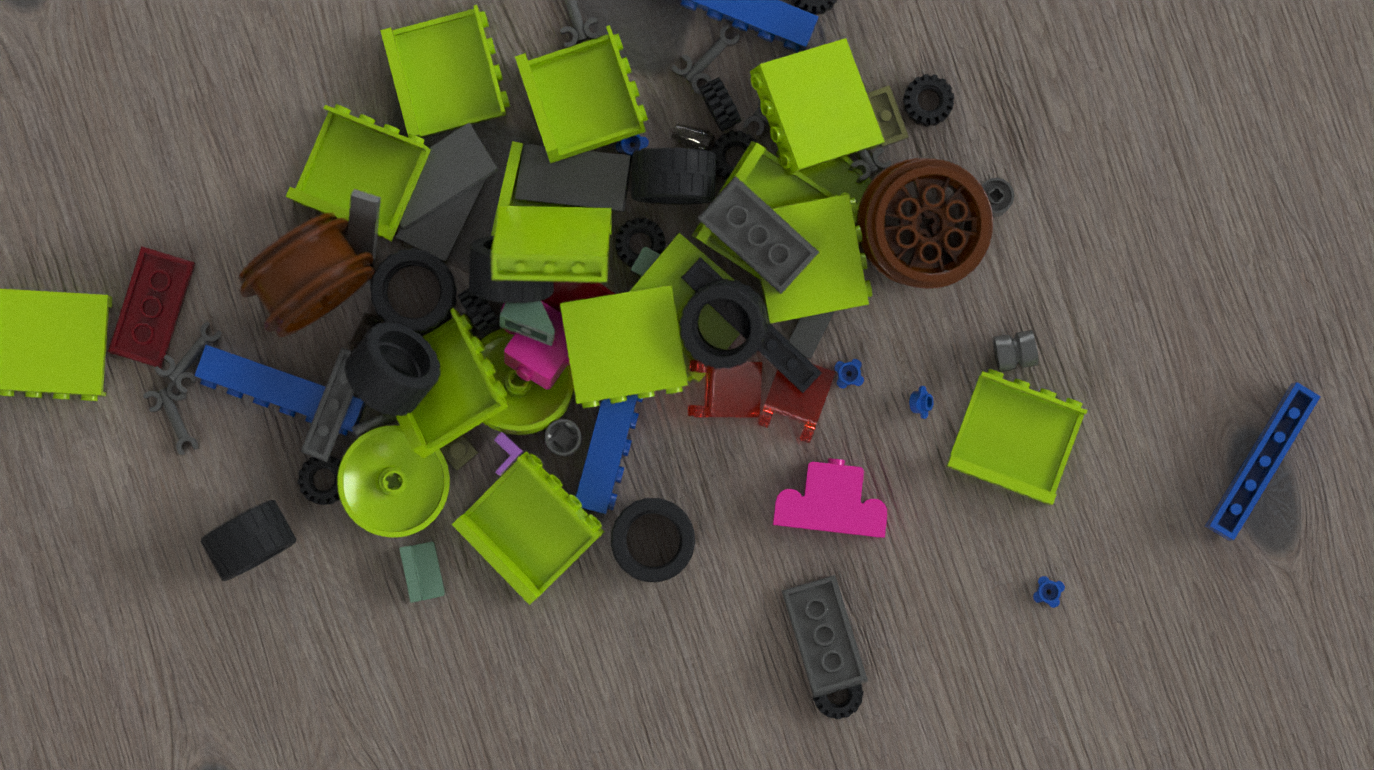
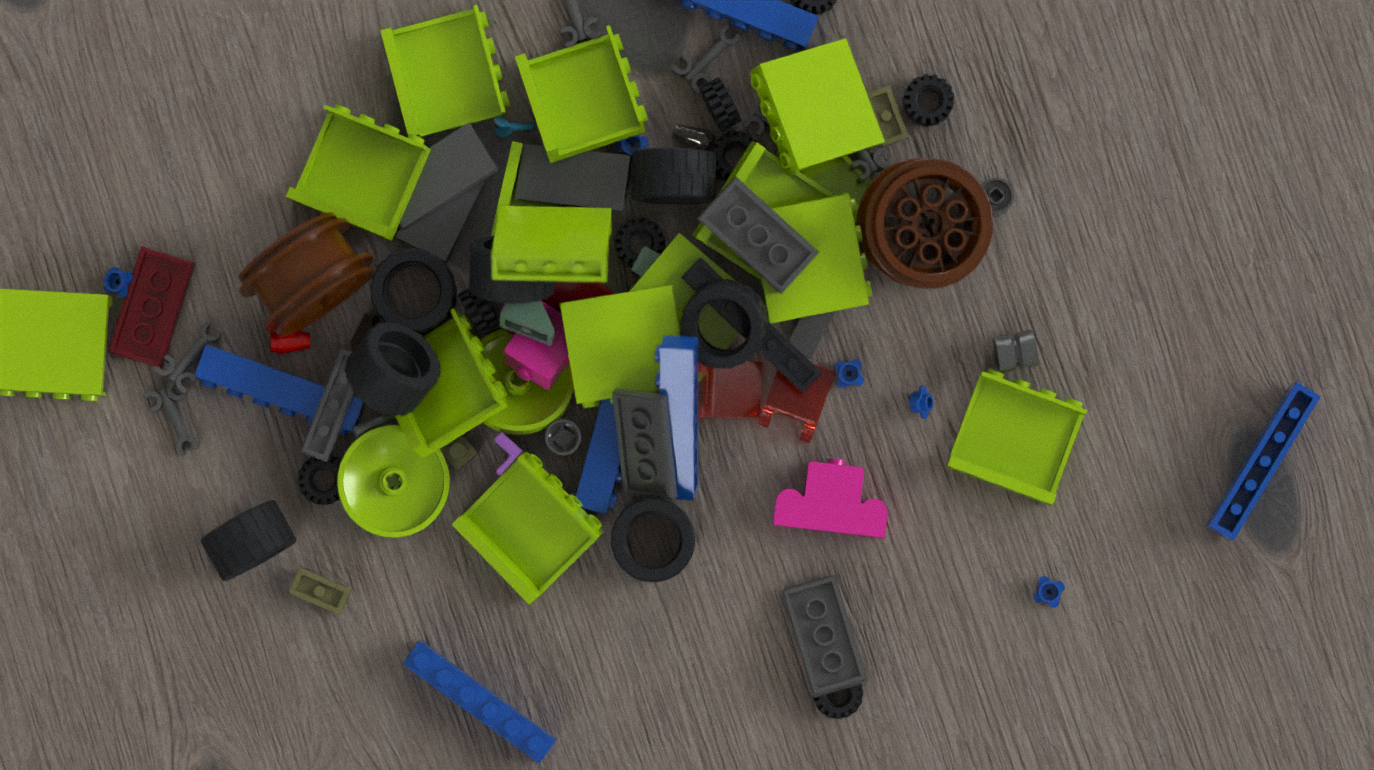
dark grey tile [347,189,381,285] -> none
sand green panel [399,541,445,603] -> none
none -> blue plate [104,267,133,298]
none -> red cone [270,331,310,355]
none -> olive plate [289,567,352,615]
none -> blue brick [403,640,557,763]
none -> dark azure hand [493,116,534,138]
none -> dark grey tile [612,388,678,501]
none -> brick [655,335,698,501]

